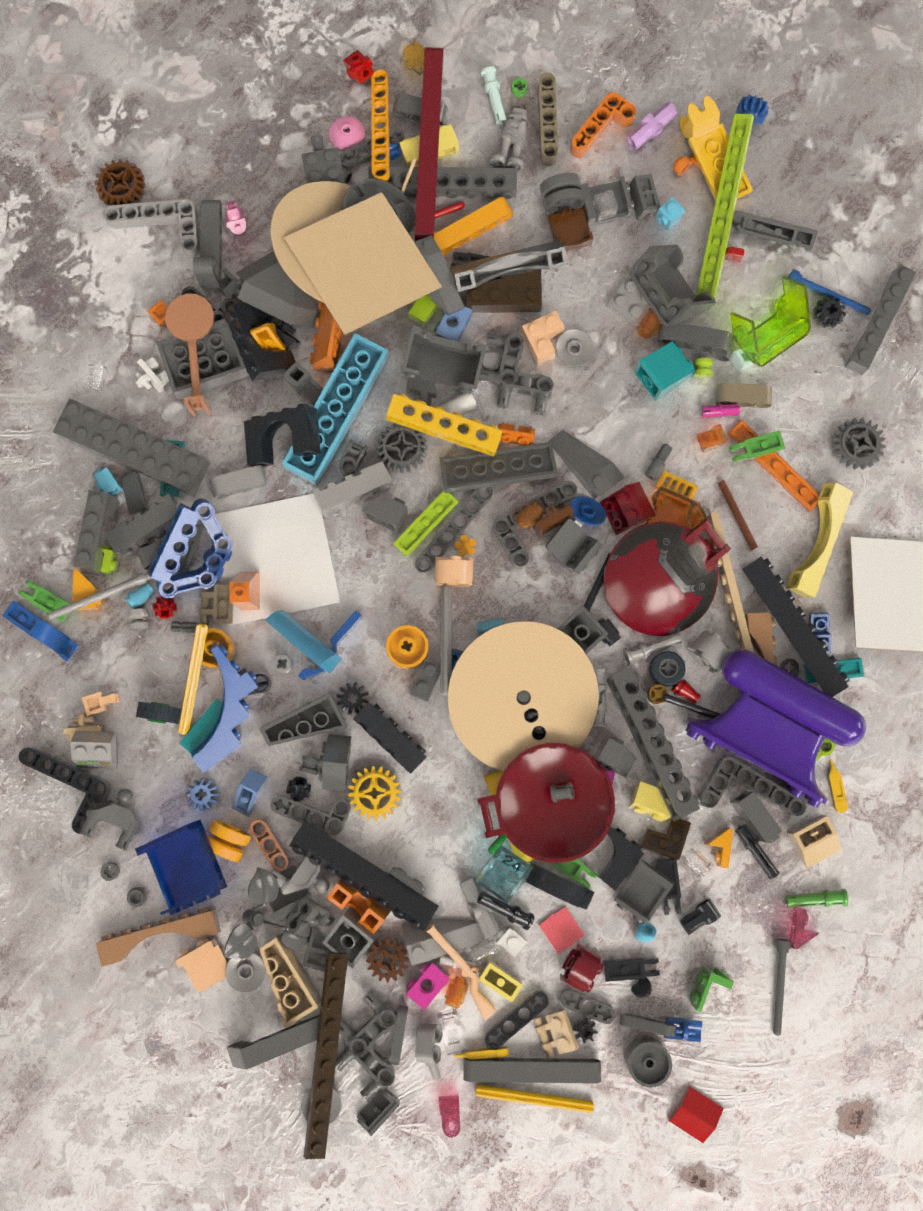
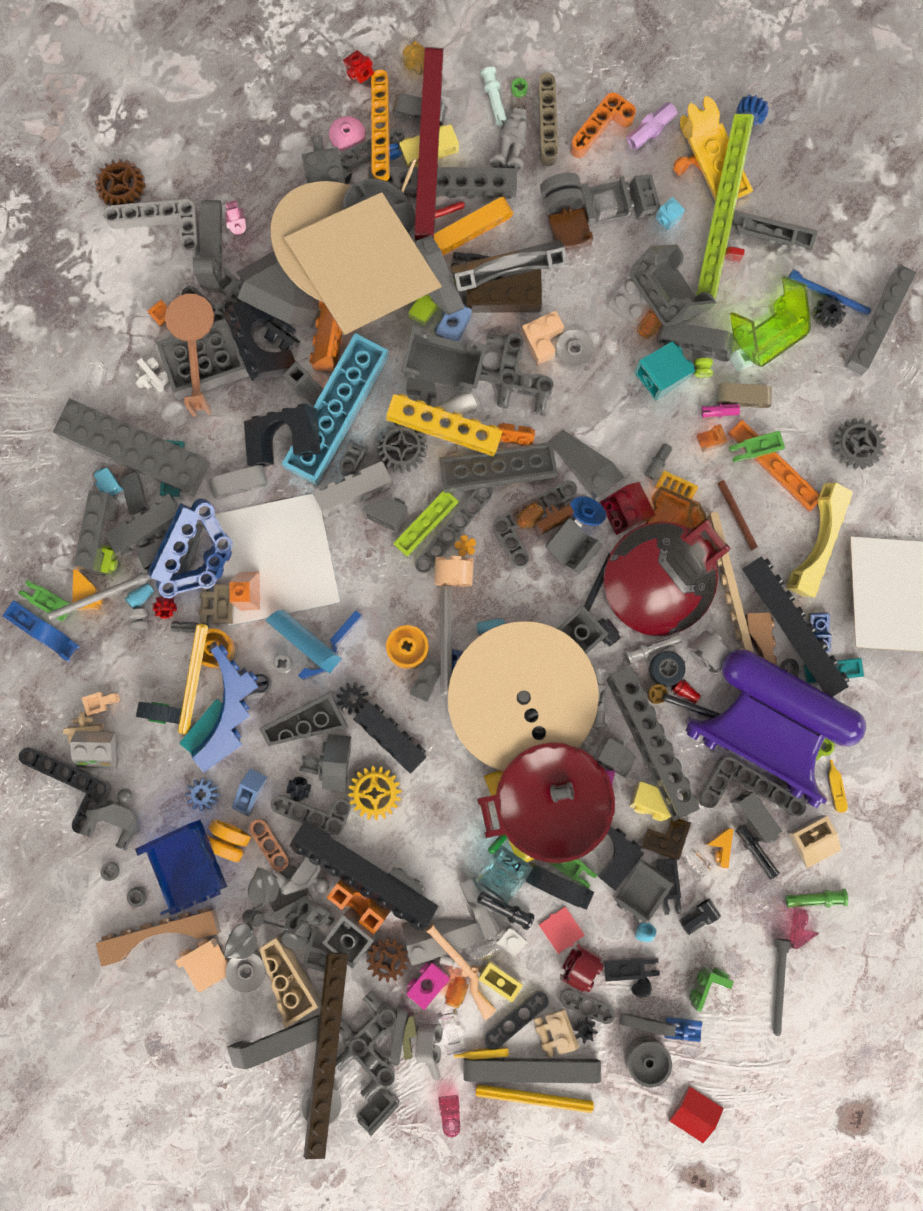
light orange slope [250,323,286,352] -> none
none -> olive slope [403,1013,417,1060]

